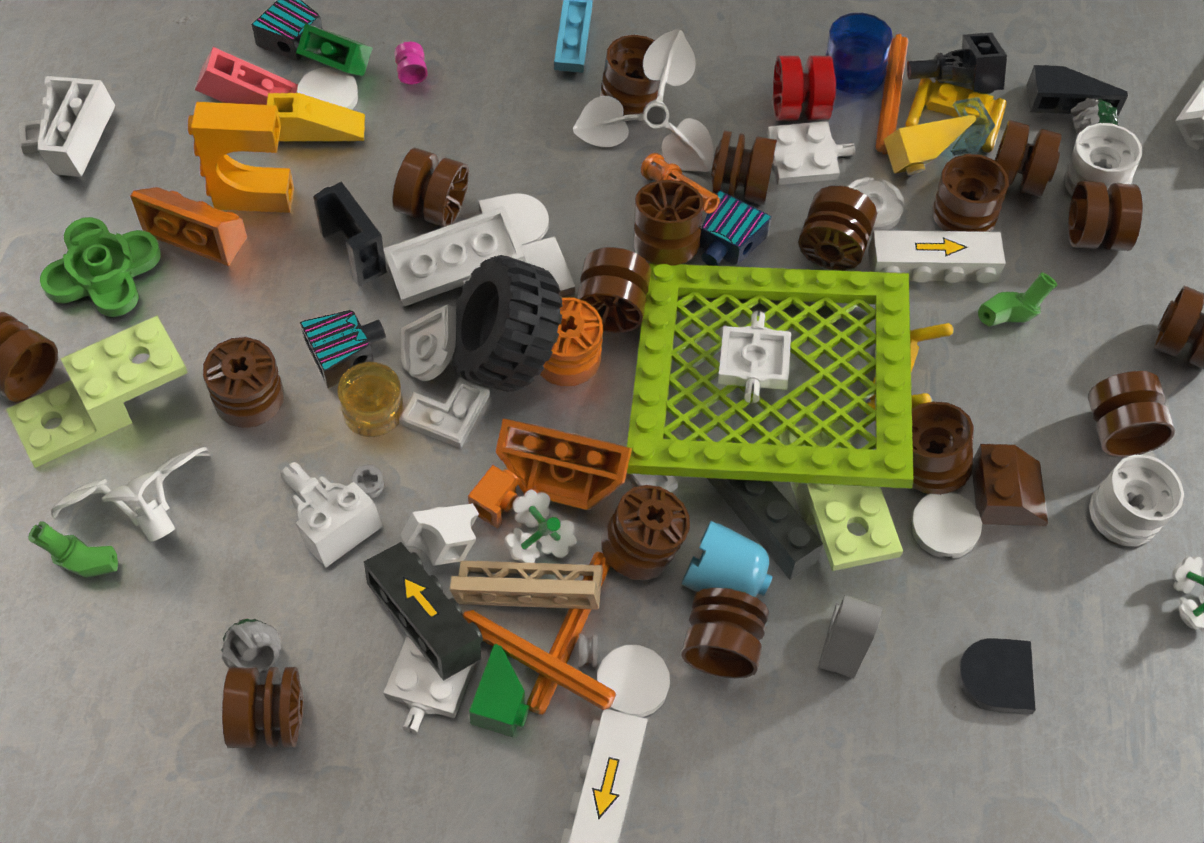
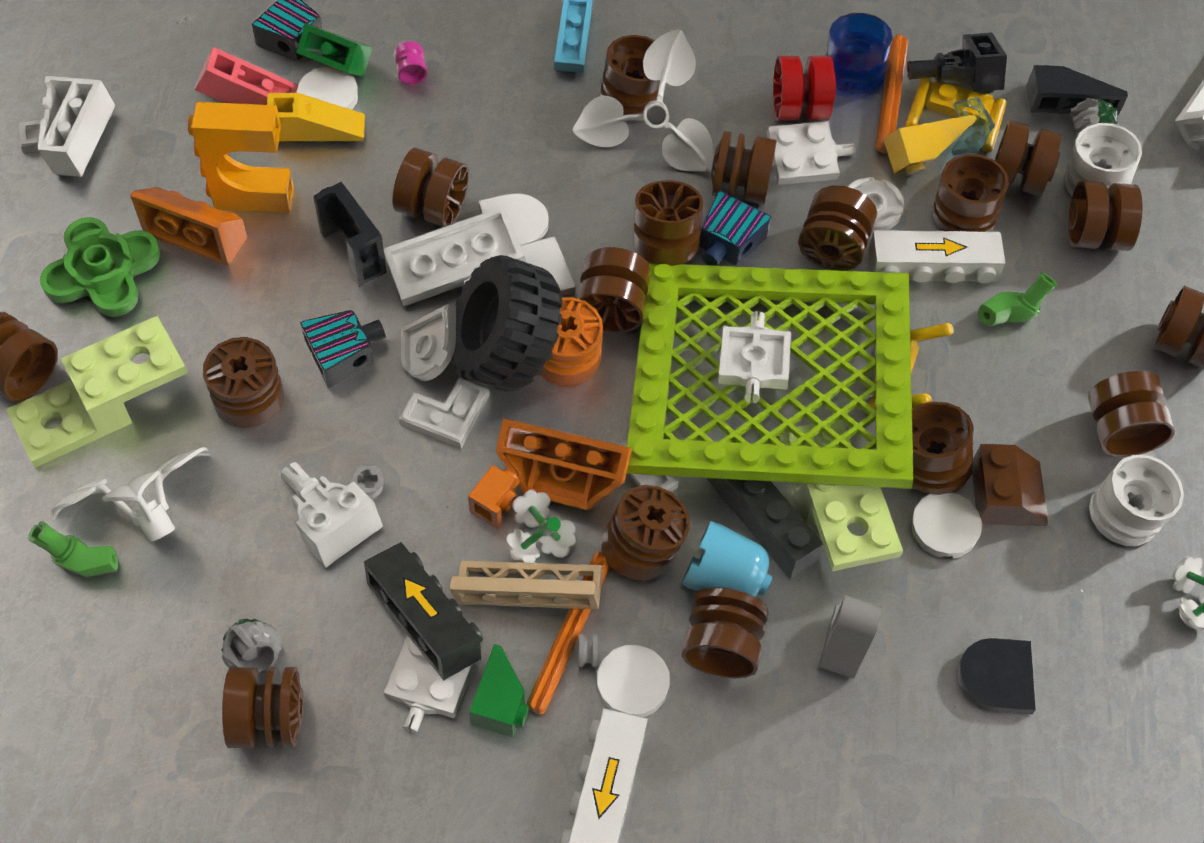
clear yellow wheel [338,362,404,437] -> none
white brick [400,503,479,566] -> none
orange axle [463,610,616,710] -> none
orange pin [641,153,720,214] -> none

